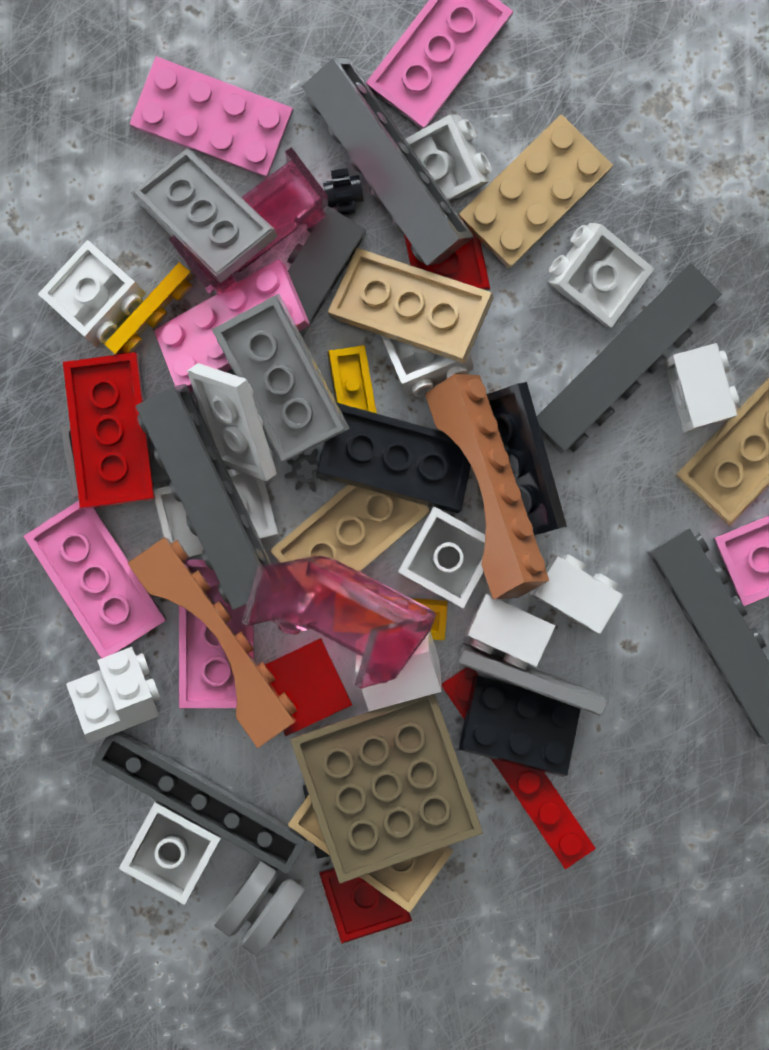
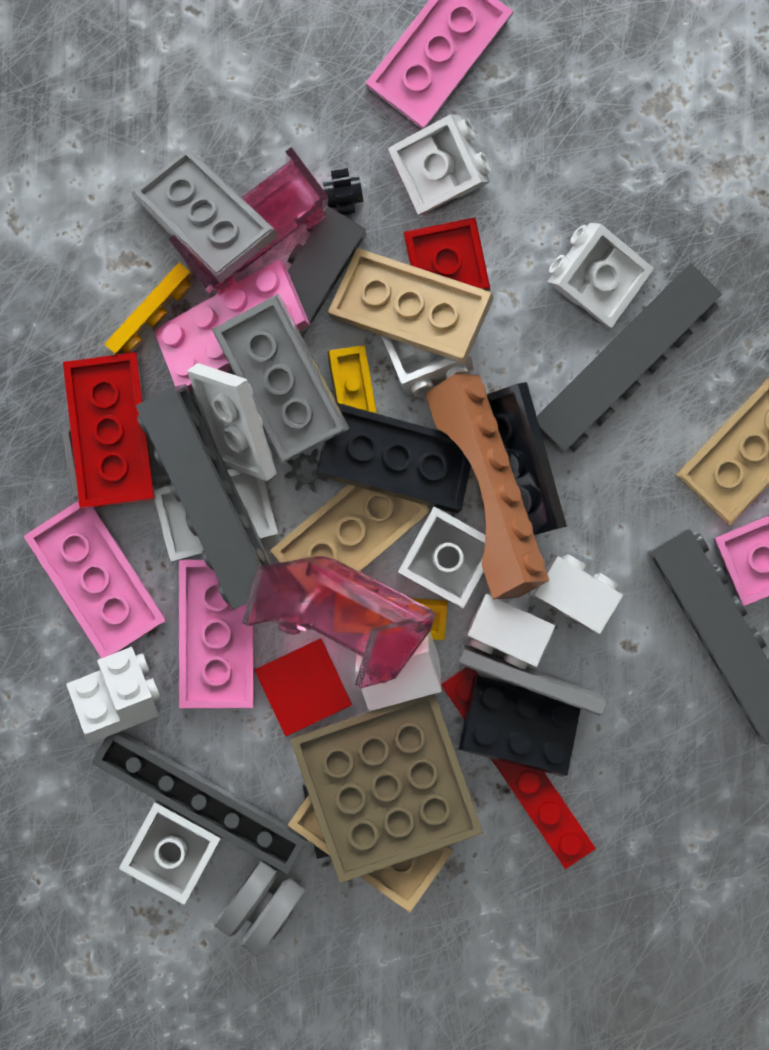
white plate [38,240,146,347] -> none
nougat arch [127,537,297,748] -> none
bright pink plate [130,56,293,179] -> none
dark grey brick [301,58,474,266] -> none
red tile [319,867,412,944] -> none
tan plate [458,114,613,269] -> none
white brick [664,343,740,433] -> none

